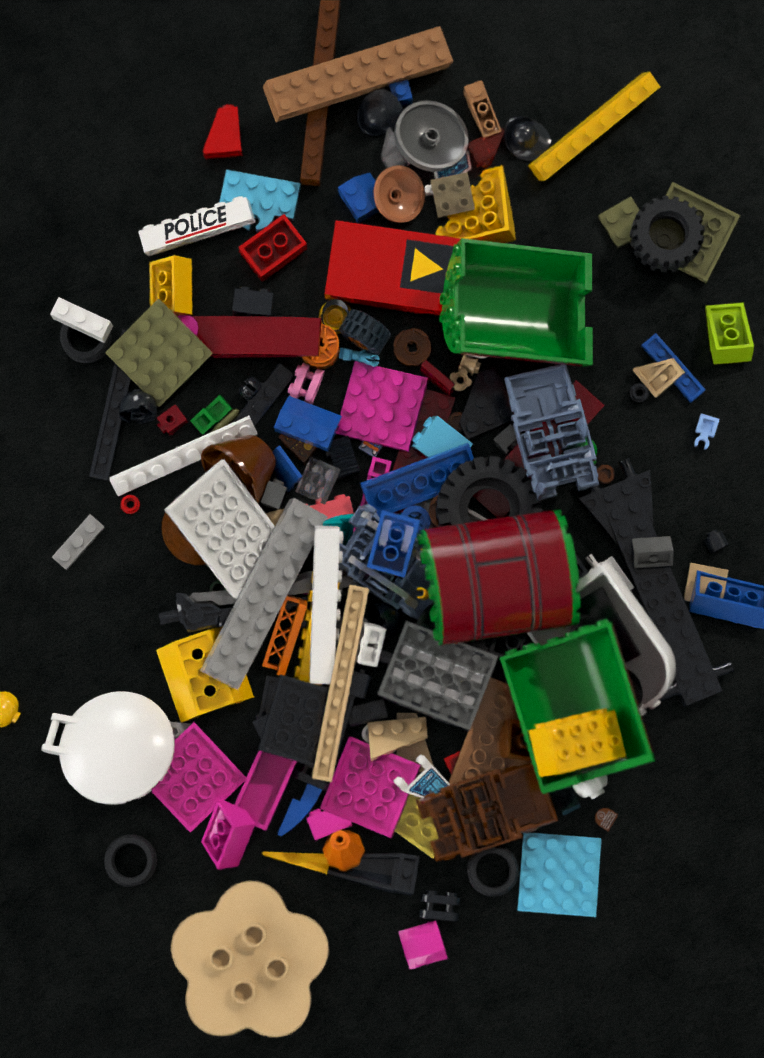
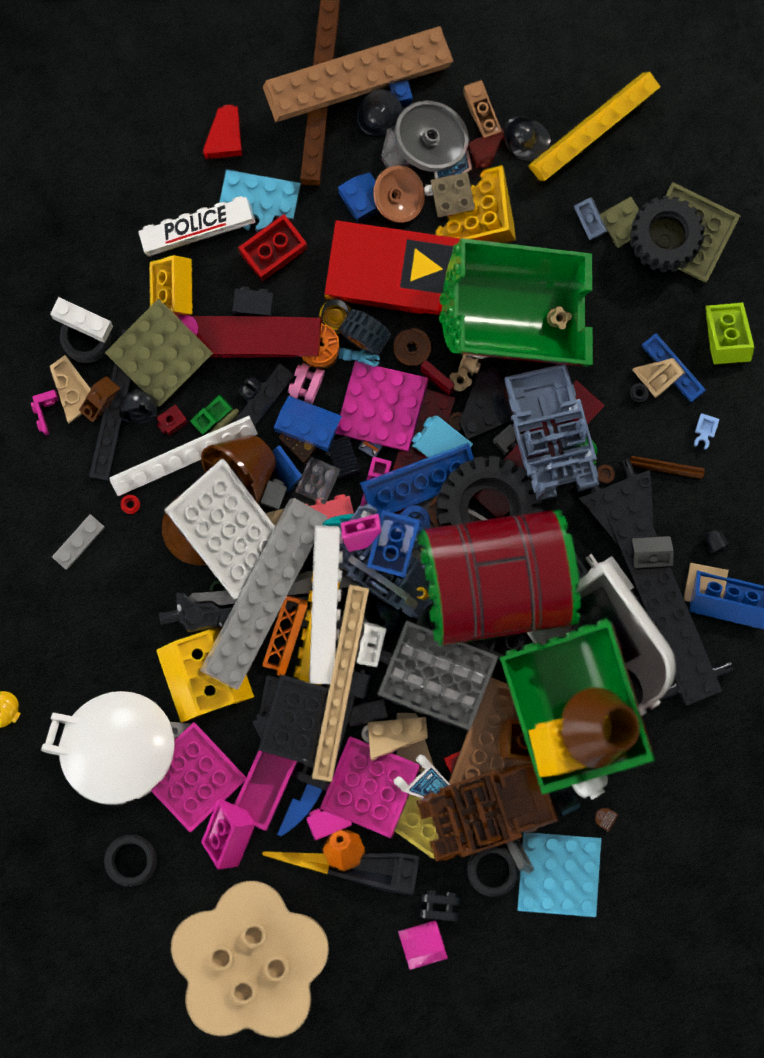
none -> dark pink bracket [31,390,59,435]
none -> tan wing [50,355,91,423]
none -> reddish brown slope [79,376,120,422]
none -> dark pink slope [341,514,381,552]
none -> dark grey tile [503,838,534,874]
none -> tan brick [547,307,572,329]
none -> reddish brown cone [560,687,639,768]
none -> sand blue plate [574,197,608,240]
none -> reddish brown axle [630,456,705,479]

